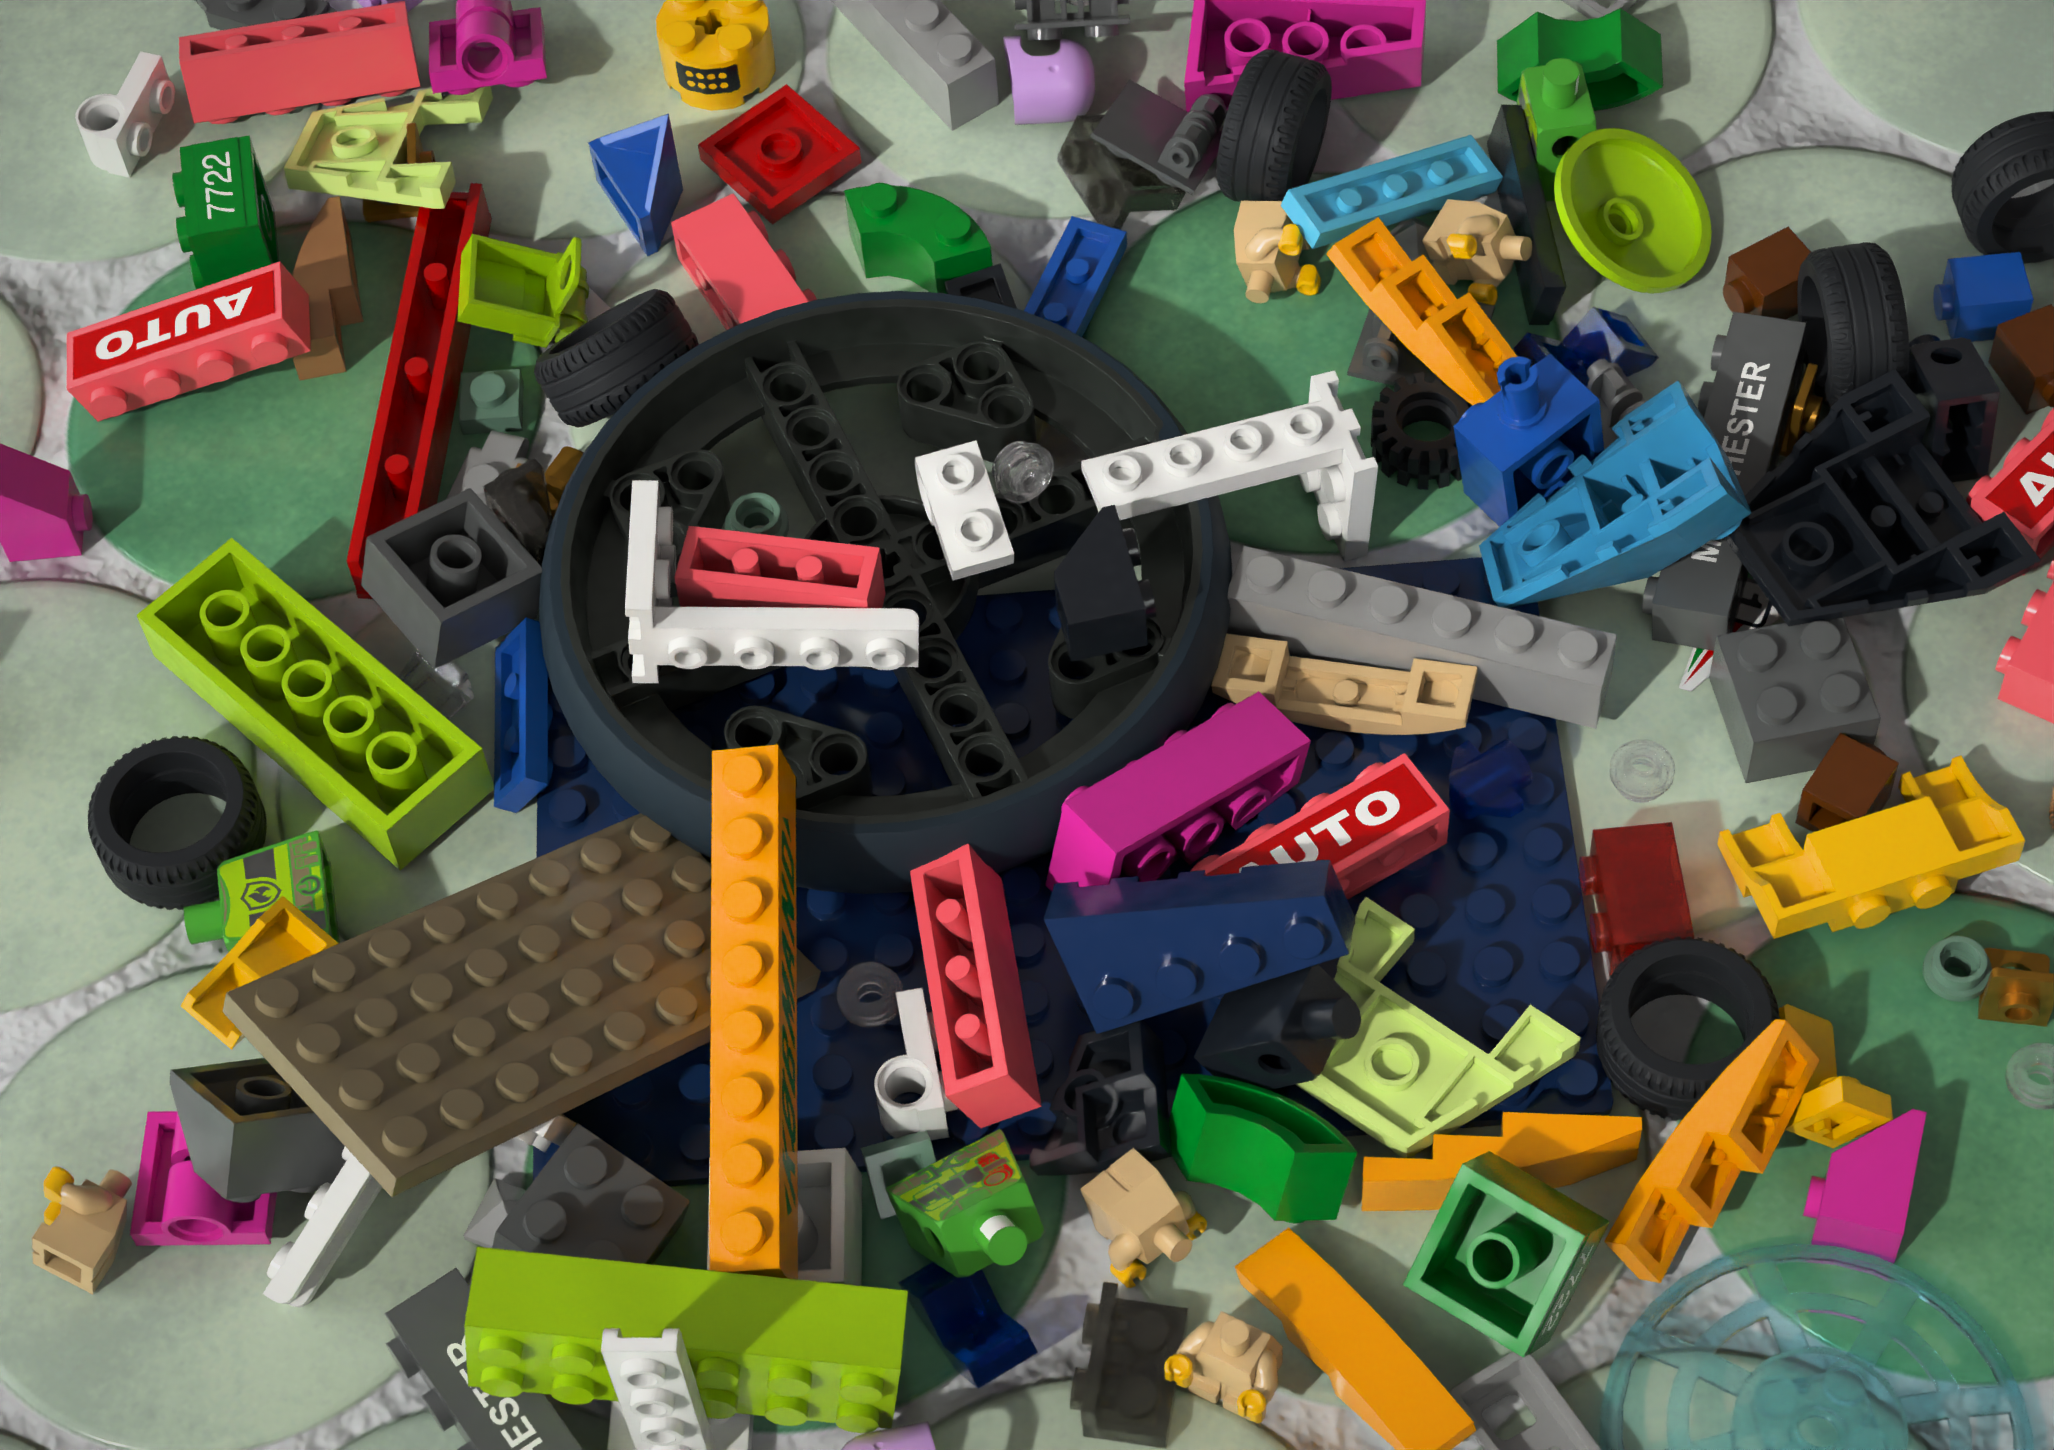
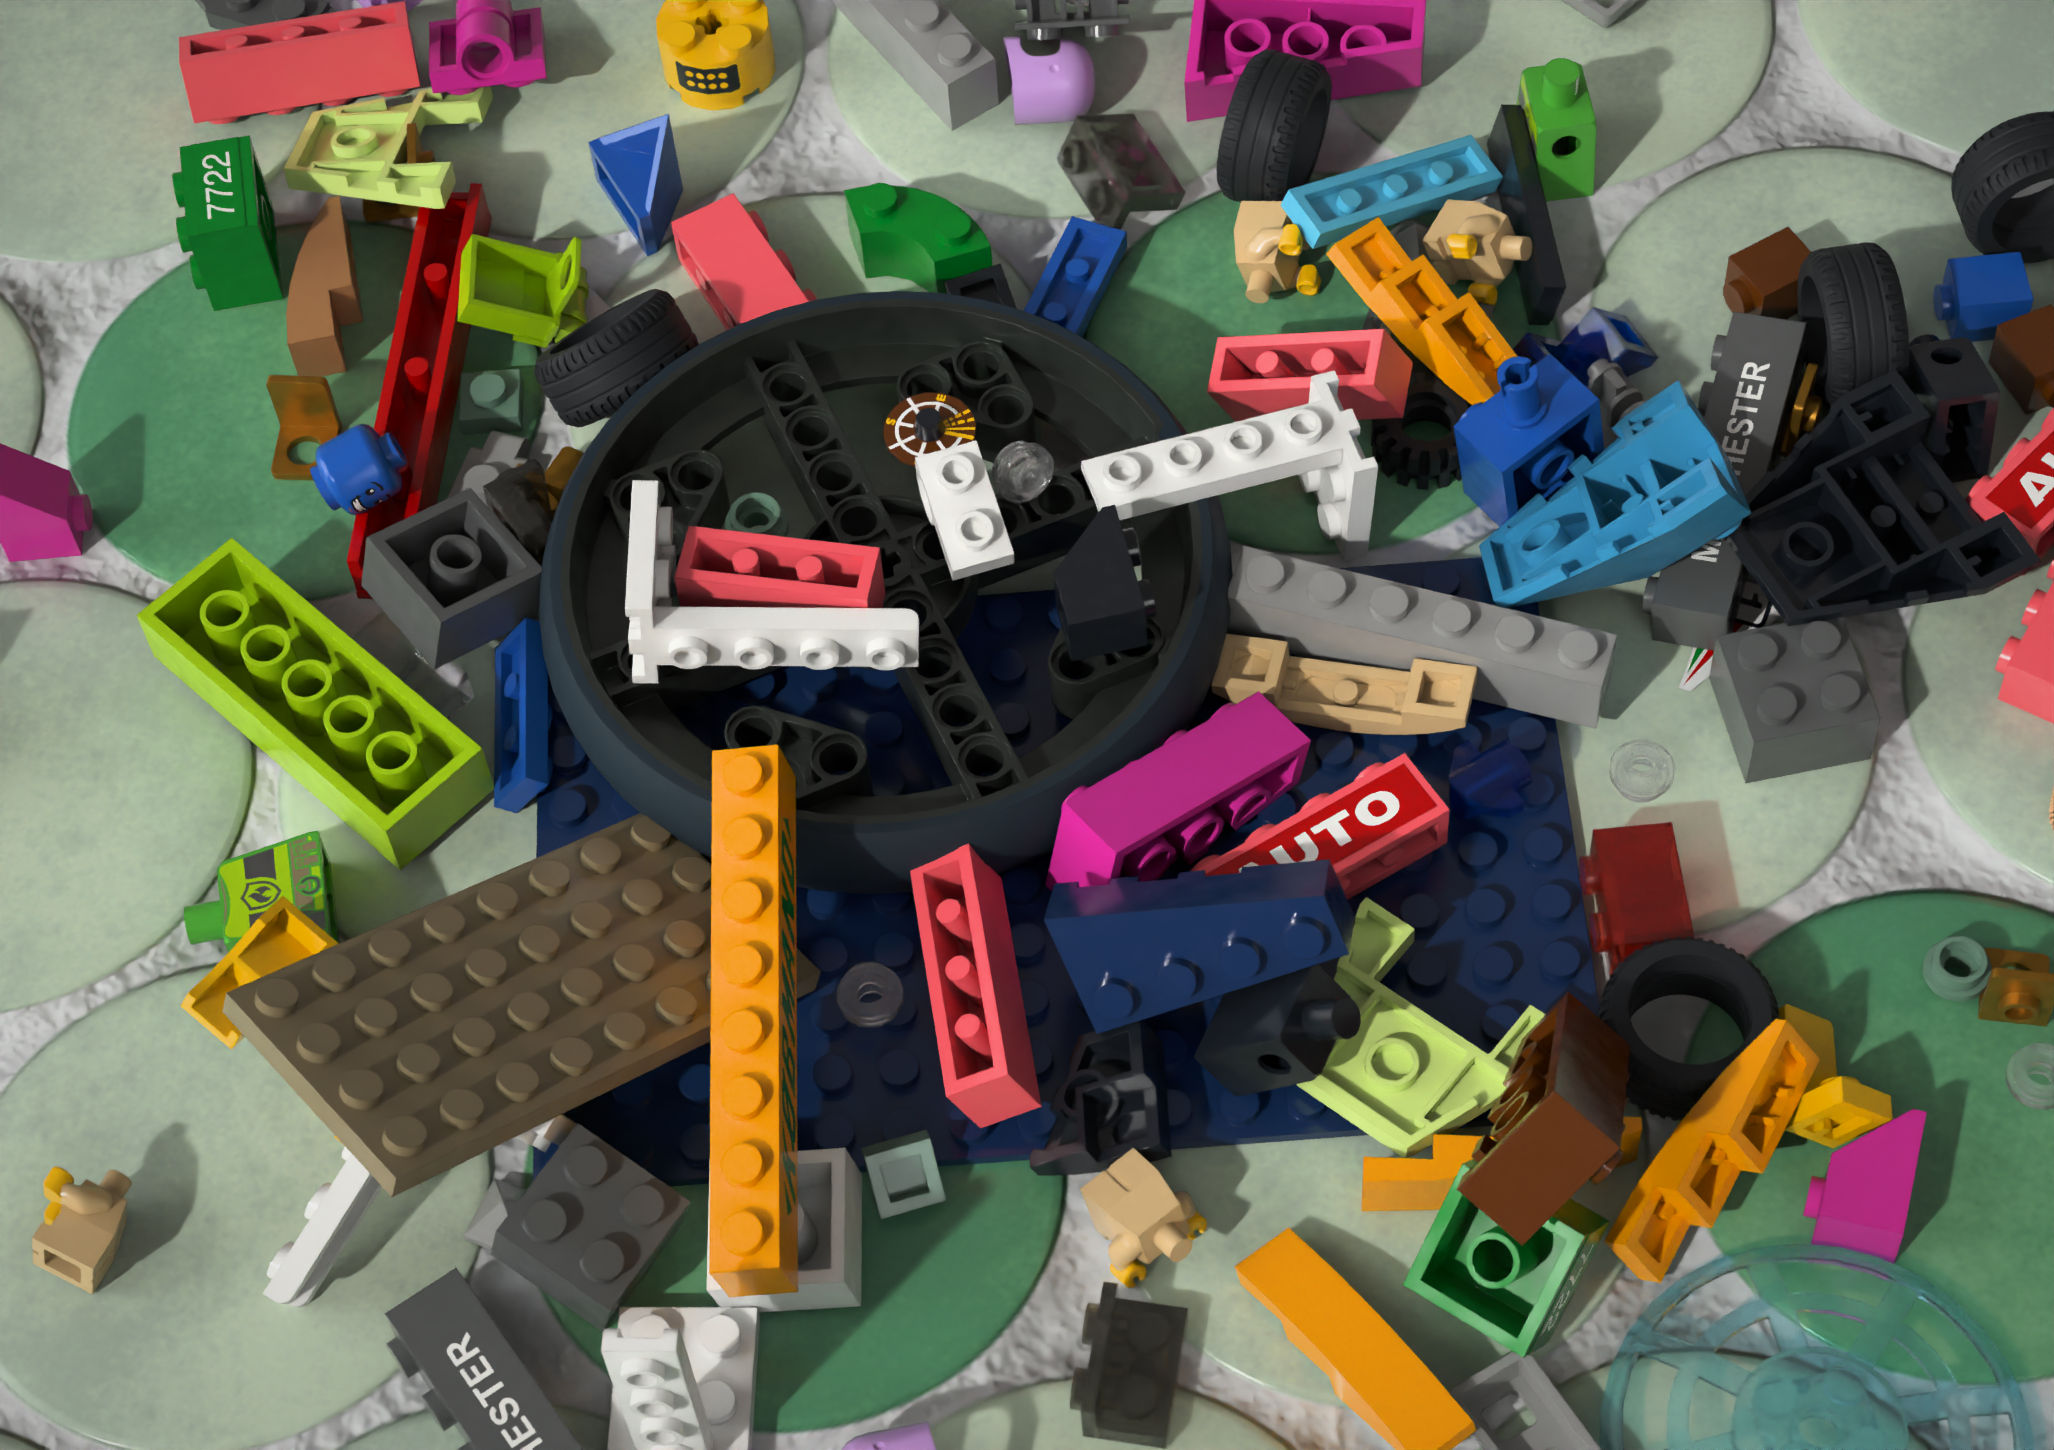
coral brick [67,262,311,421] -> none
white plate [76,52,175,177] -> none
black tyre [88,736,267,910] -> none
dark pink plate [130,1111,277,1246] -> none
dark grey slope [169,1058,346,1202] -> none
lime brick [464,1247,908,1433] -> none
red plate [698,84,862,225] -> none
white plate [874,988,958,1140] -> none
bright green torso [885,1129,1045,1278] -> none
clear blue slope [898,1262,1038,1389] -> none
dark grey hinge [1090,80,1227,195] -> none
tan piece [1164,1311,1283,1423] -> none
green brick [1169,1074,1357,1224] -> none
green brick [1497,8,1663,111] -> none
lime dish [1554,128,1712,293] -> none
yellow bracket [1717,755,2025,939] -> none
reddish brown brick [1795,733,1899,832] -> none
none -> pearl gold bracket [266,375,342,480]
none -> blue head [310,424,408,515]
none -> piece [883,392,976,467]
none -> coral brick [1207,329,1413,422]
none -> reddish brown wedge [1457,992,1630,1246]

